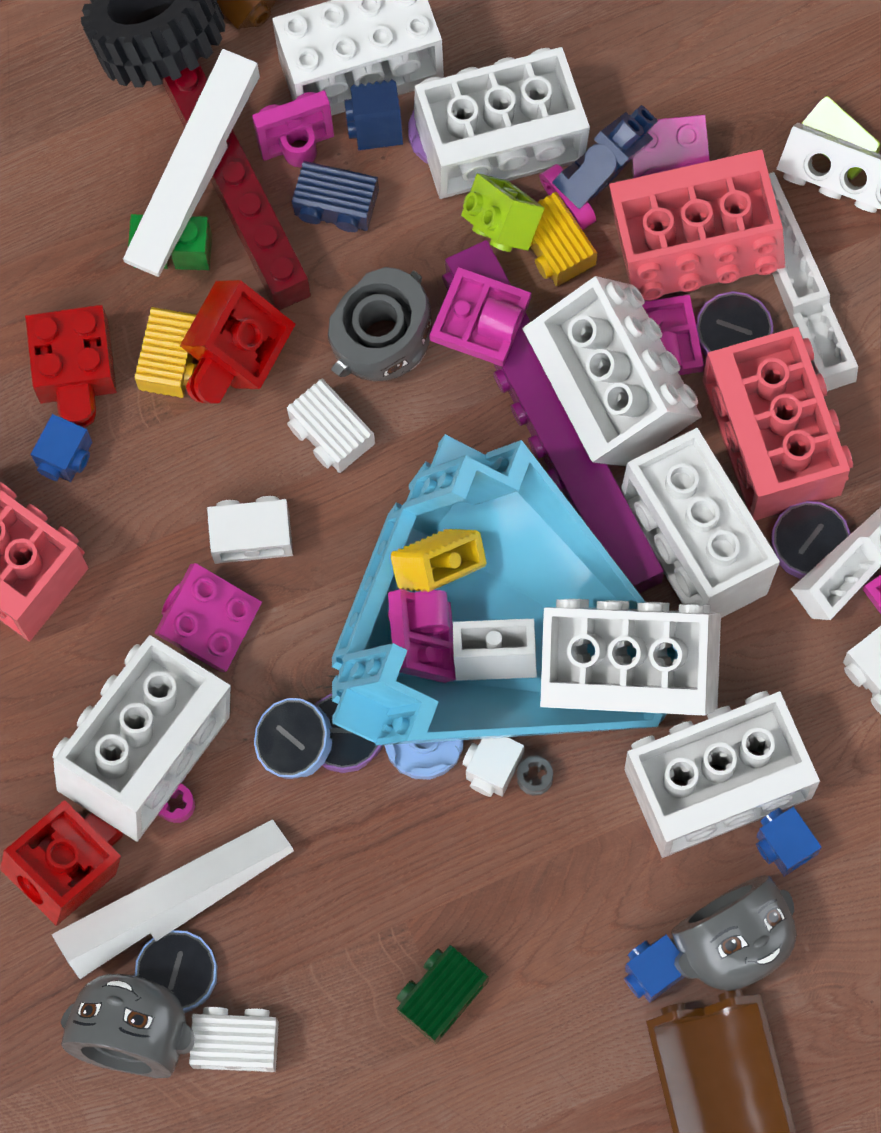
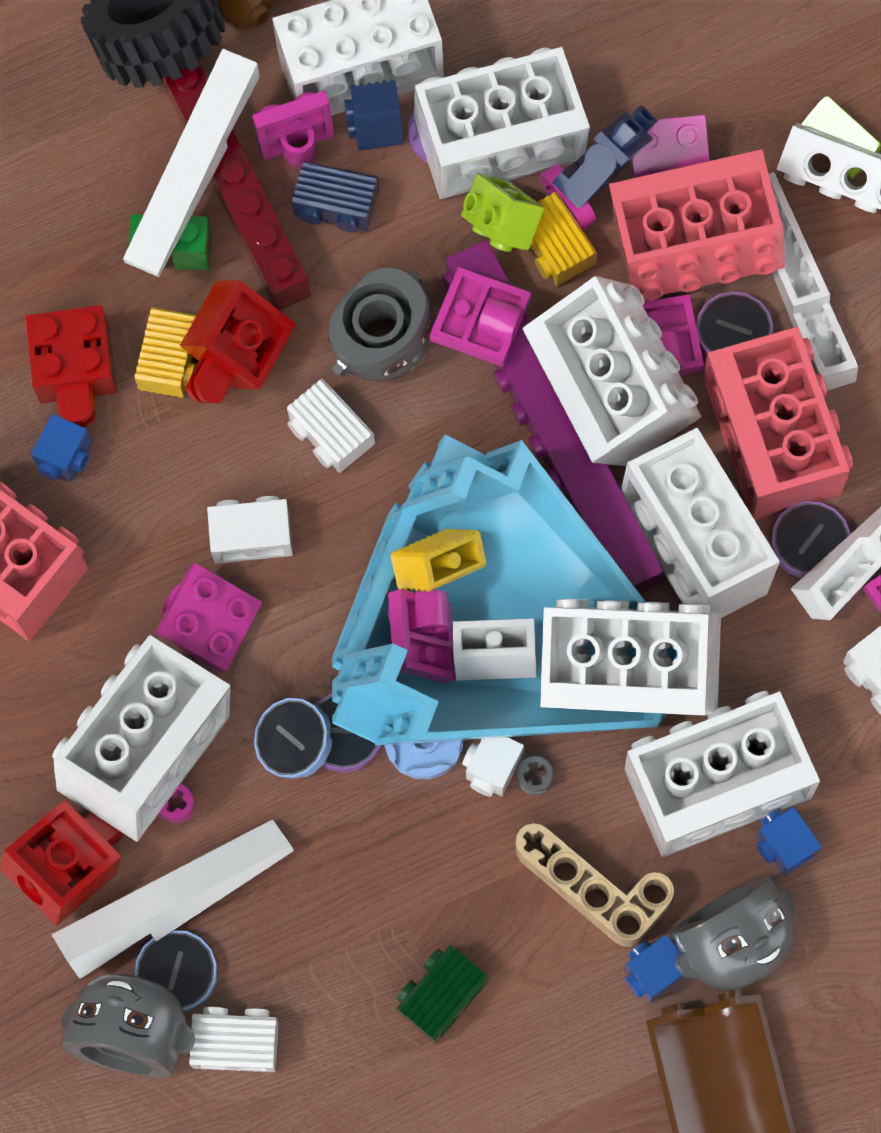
none -> tan beam [516,823,674,947]

